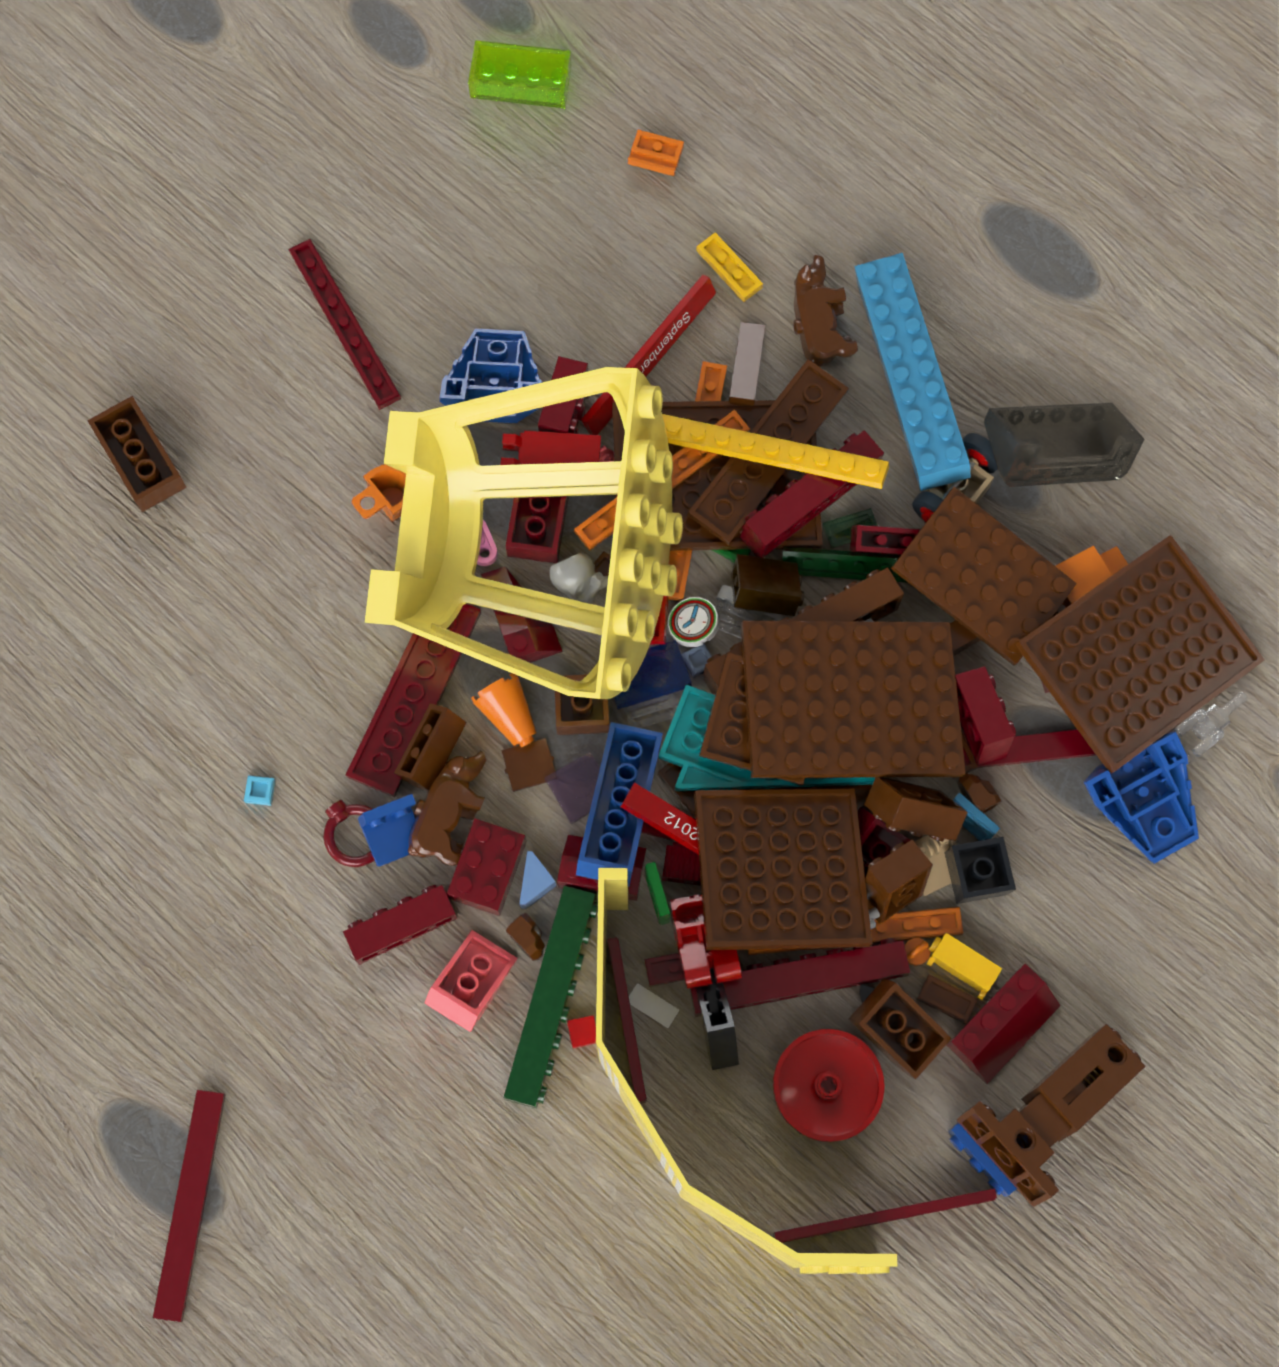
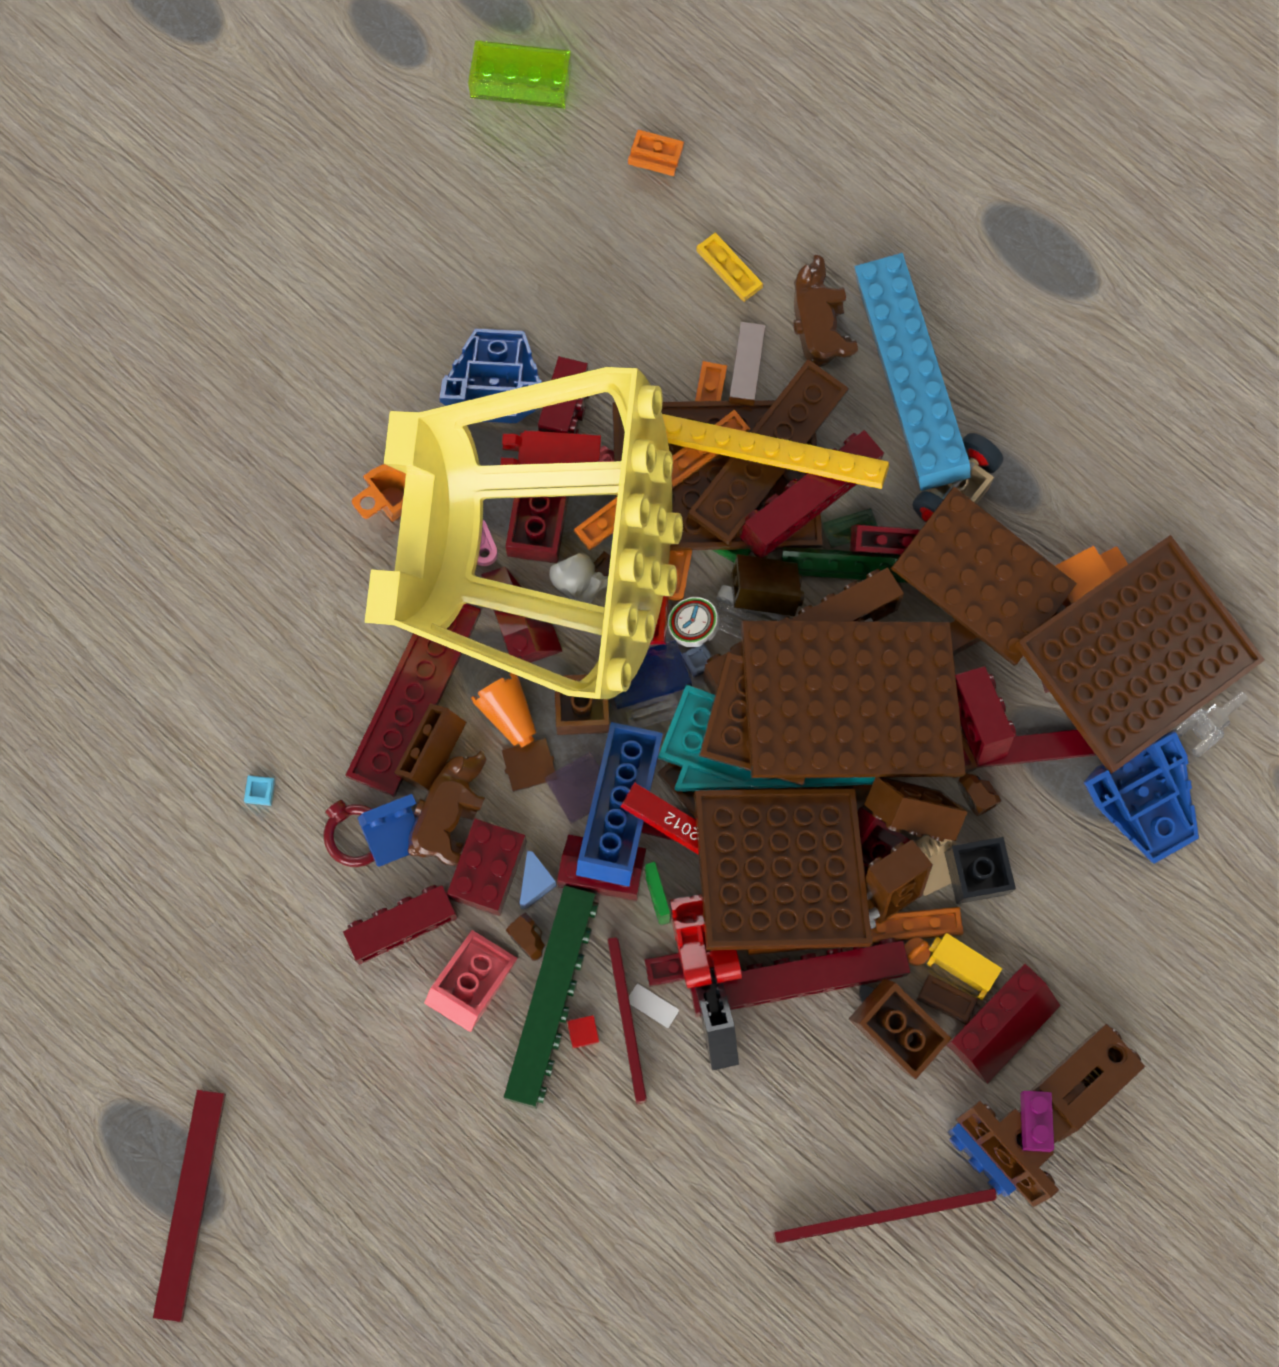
reddish brown brick [87,396,187,512] -> none
dark red tile [288,239,401,410] -> none
red tile [581,275,716,435] -> none
light yellow panel [596,868,897,1274] -> none
dark red brick [662,842,701,886] -> none
red dish [773,1029,885,1142] -> none
dark azure tile [953,793,1000,841] -> none
clear smoke windscreen [984,403,1145,487] -> none
none -> magenta plate [1020,1090,1054,1152]

